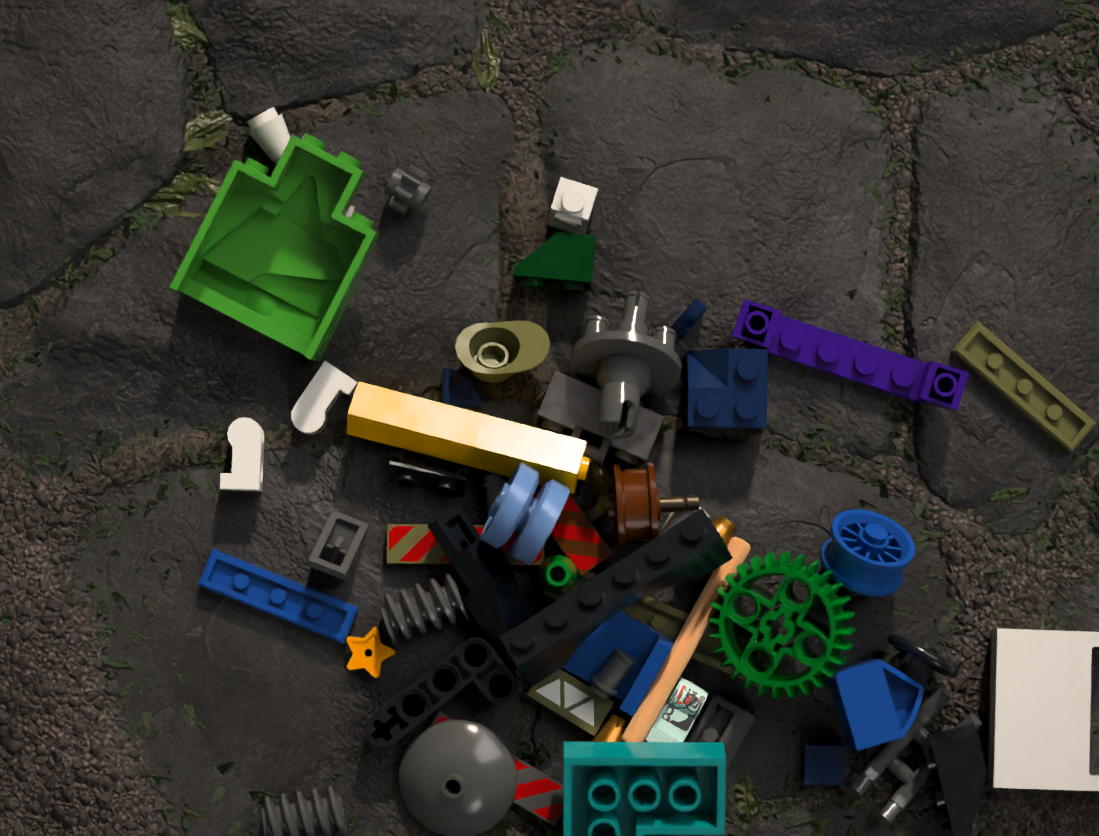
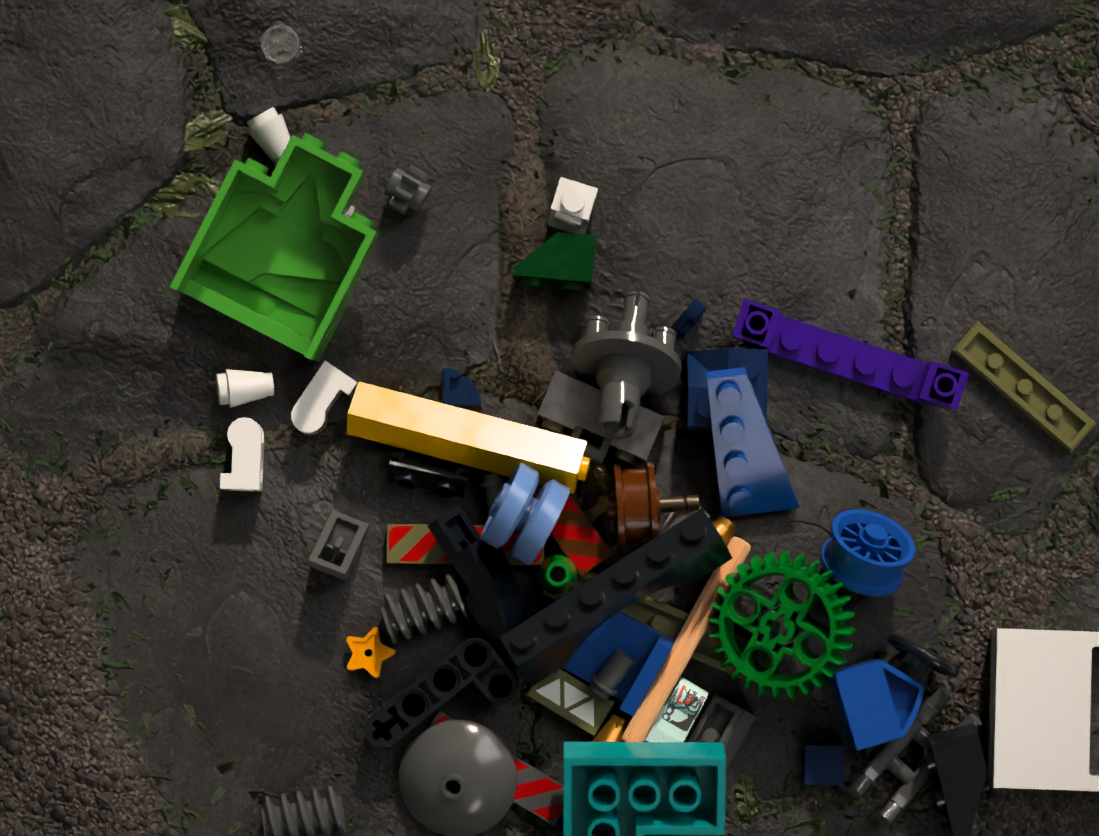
blue tile [198,549,359,644] -> none
olive piece [455,320,550,383] -> none
none -> white cone [216,369,274,408]
none -> clear wheel [261,25,302,68]
none -> blue wing [705,367,800,517]

